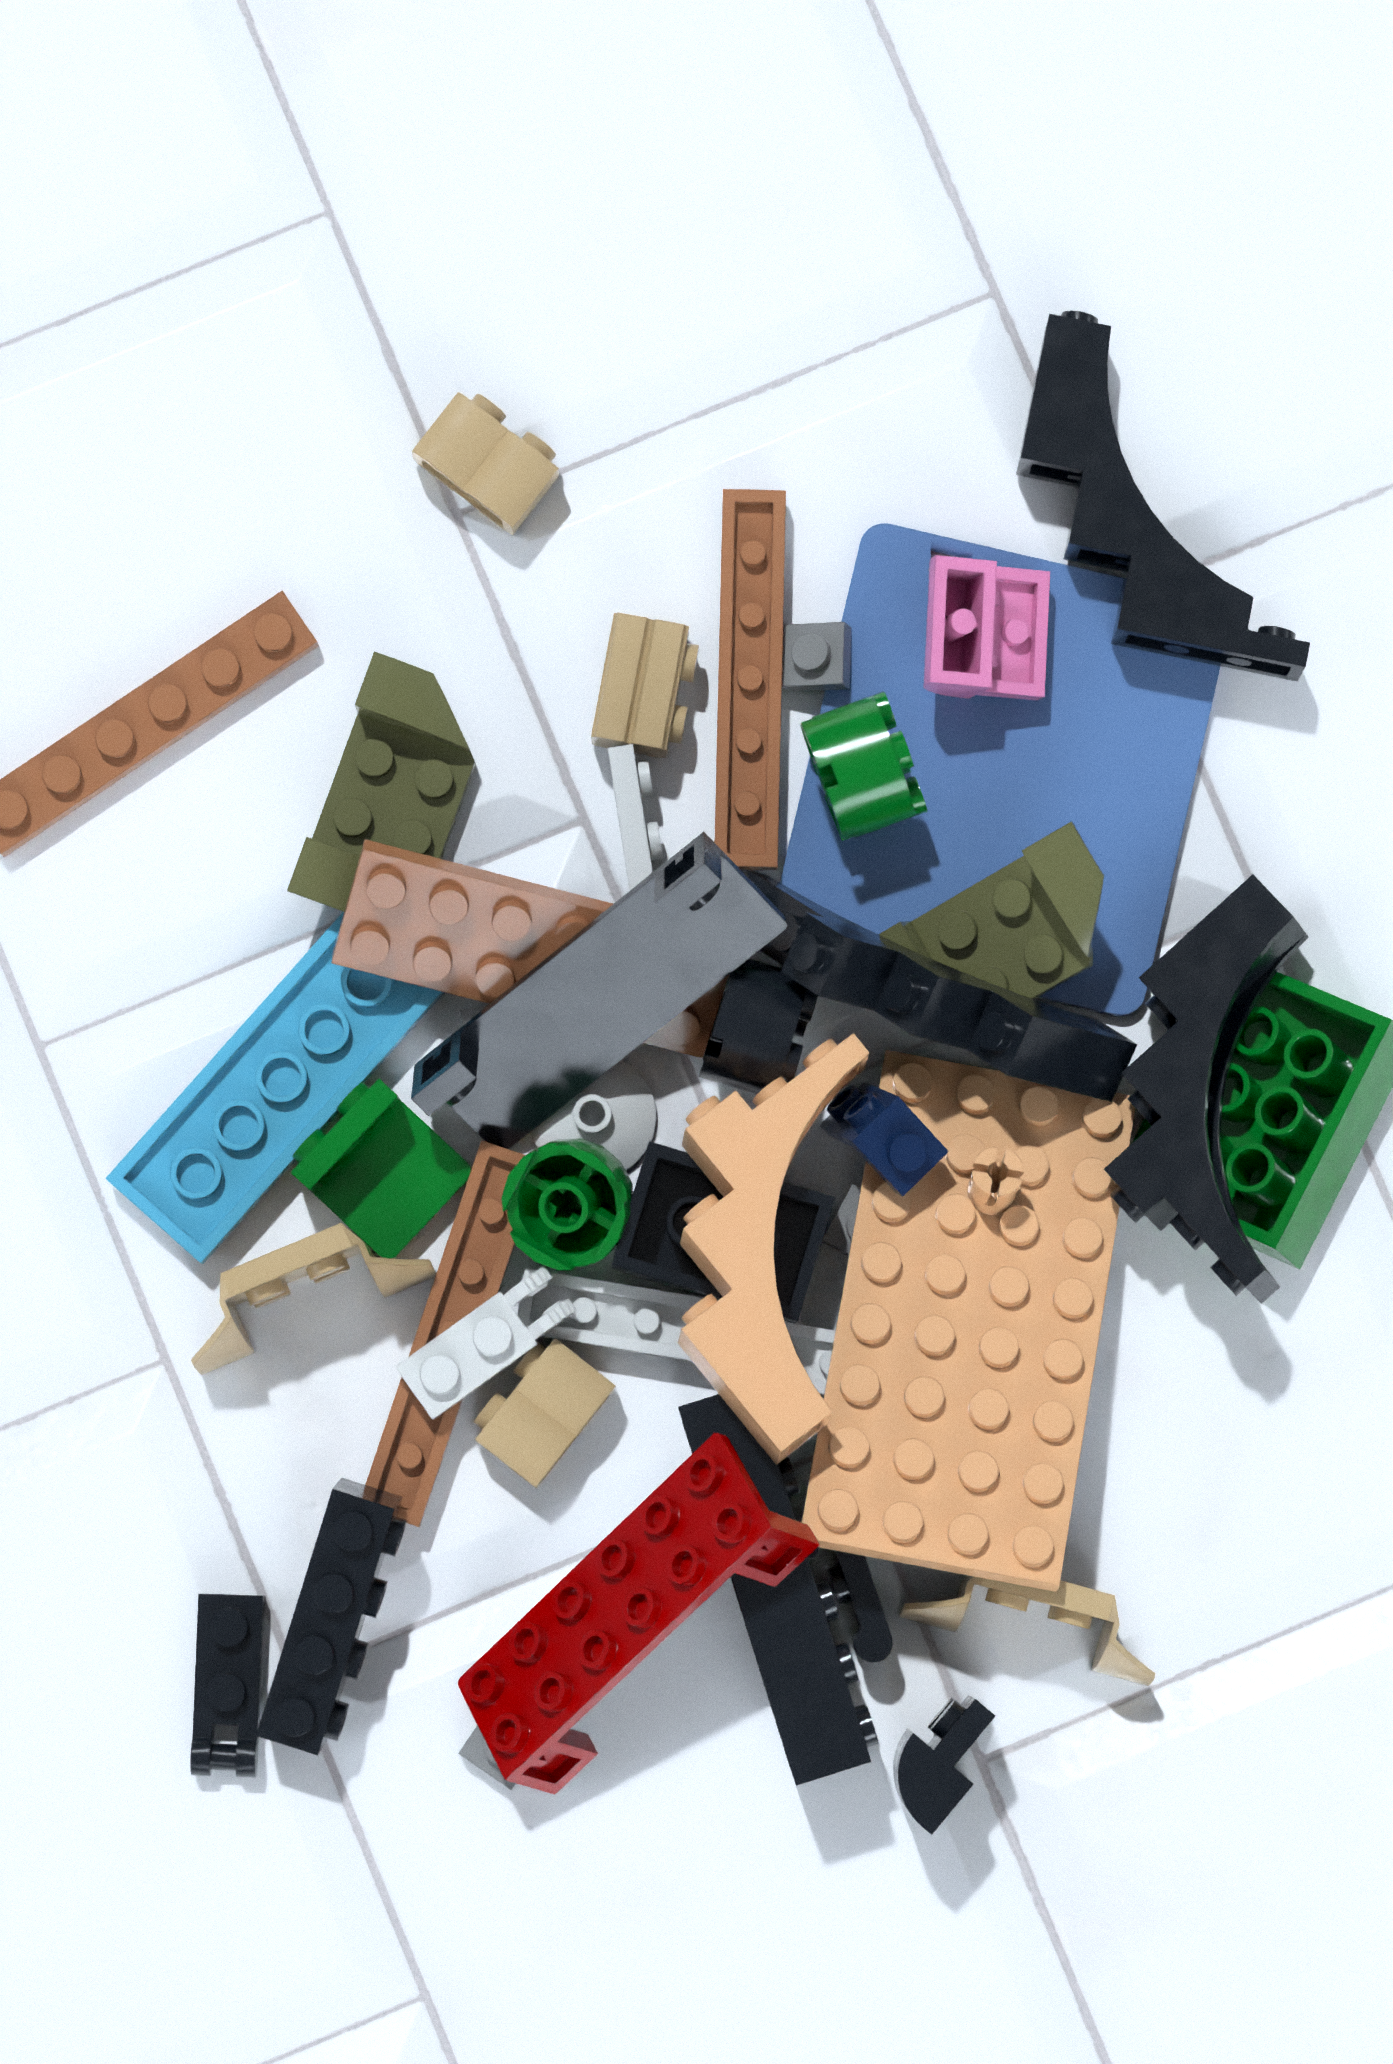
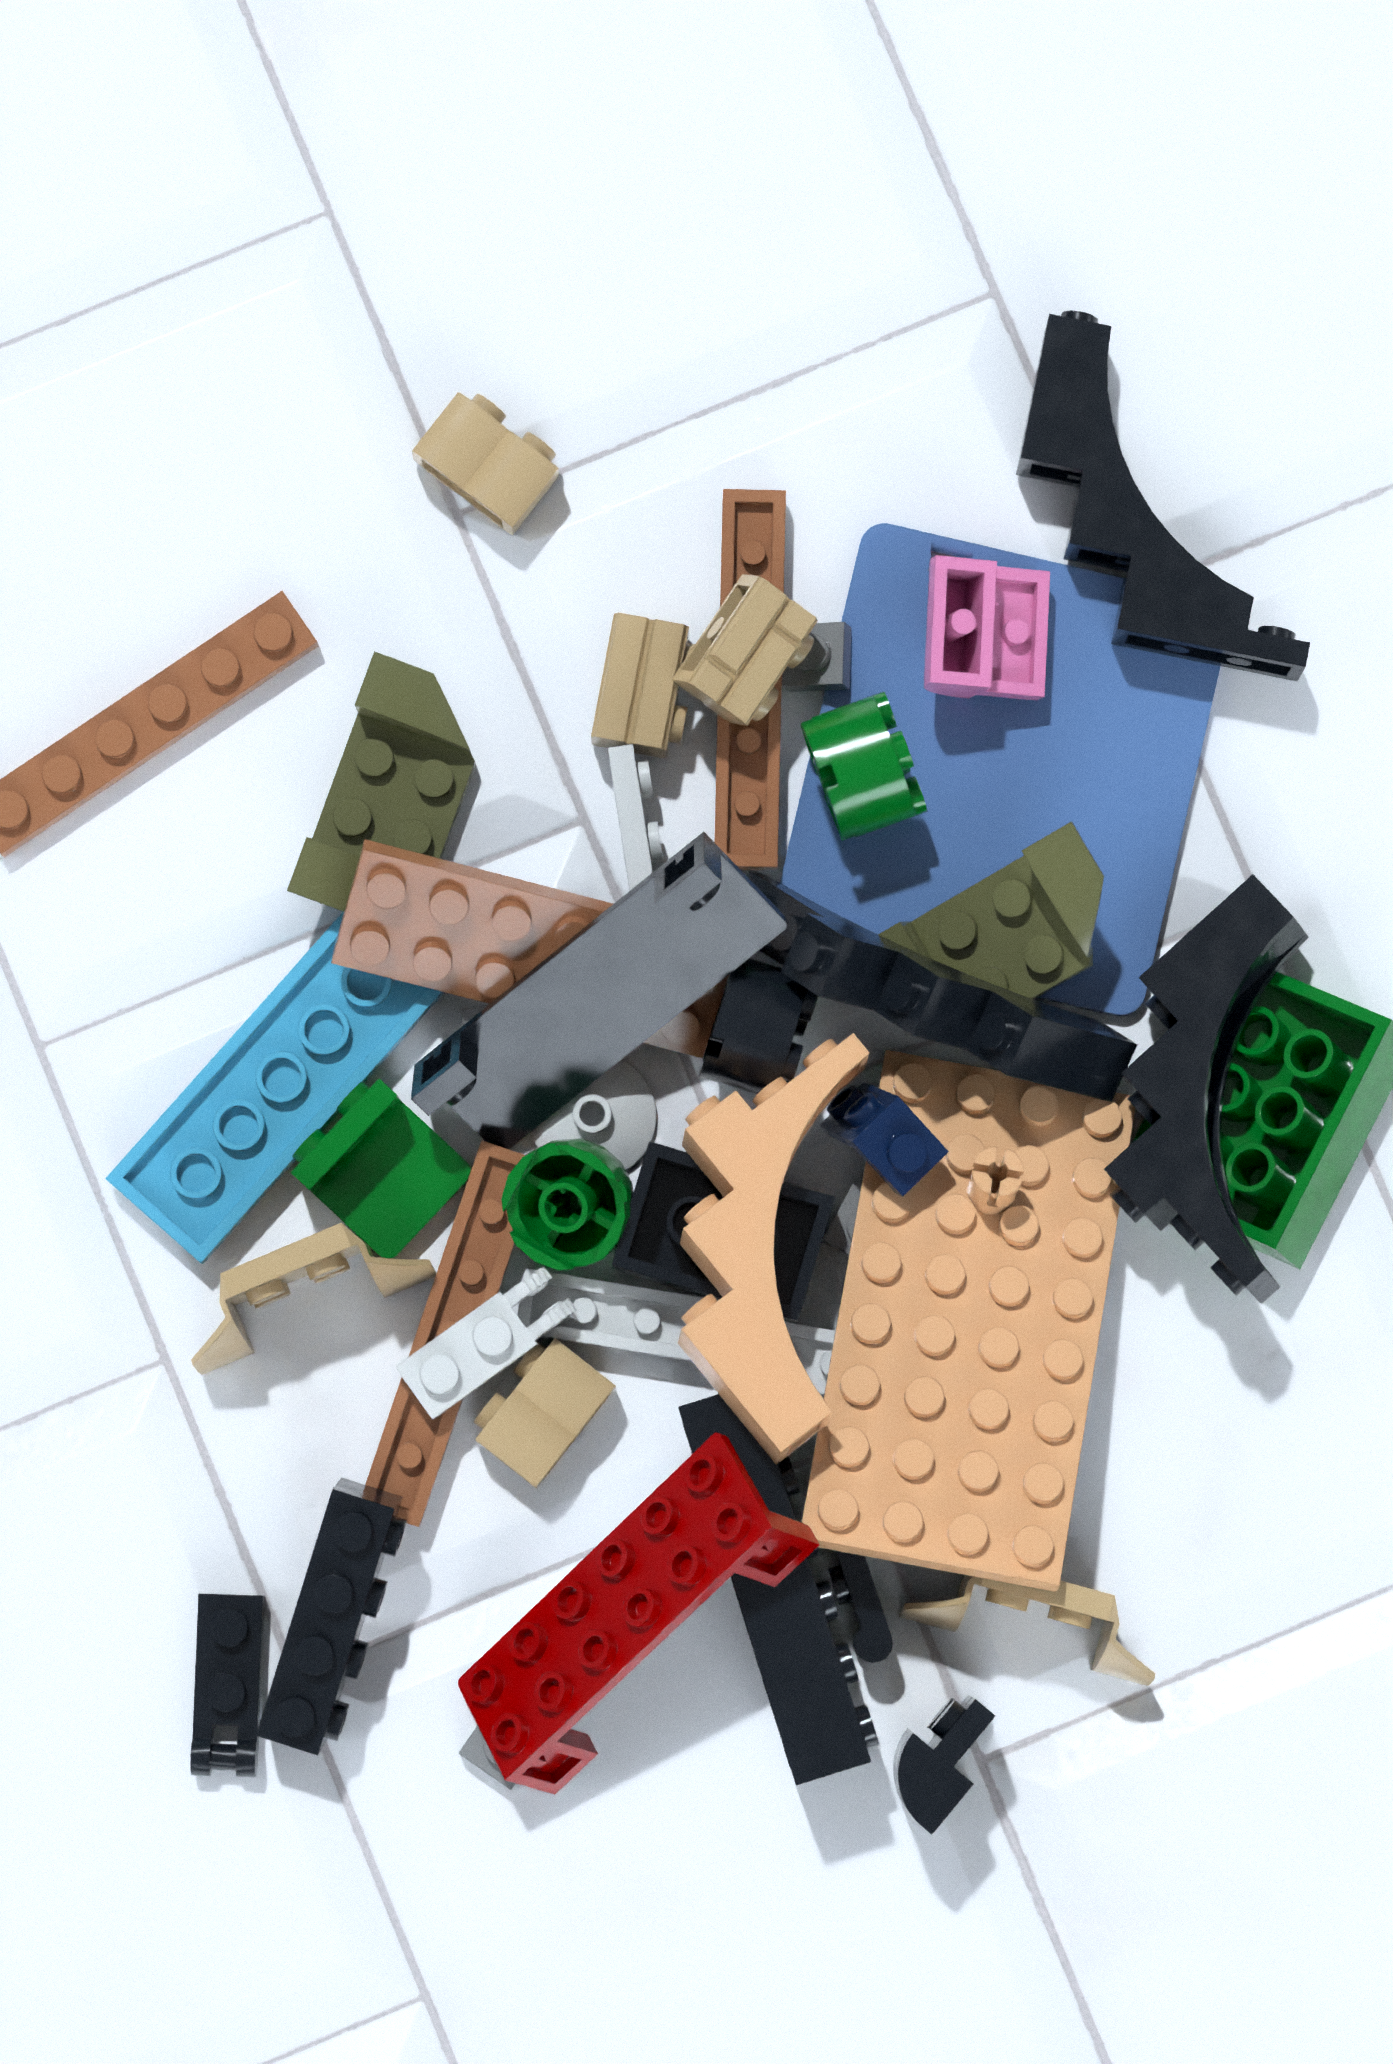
none -> tan brick [672,574,818,726]

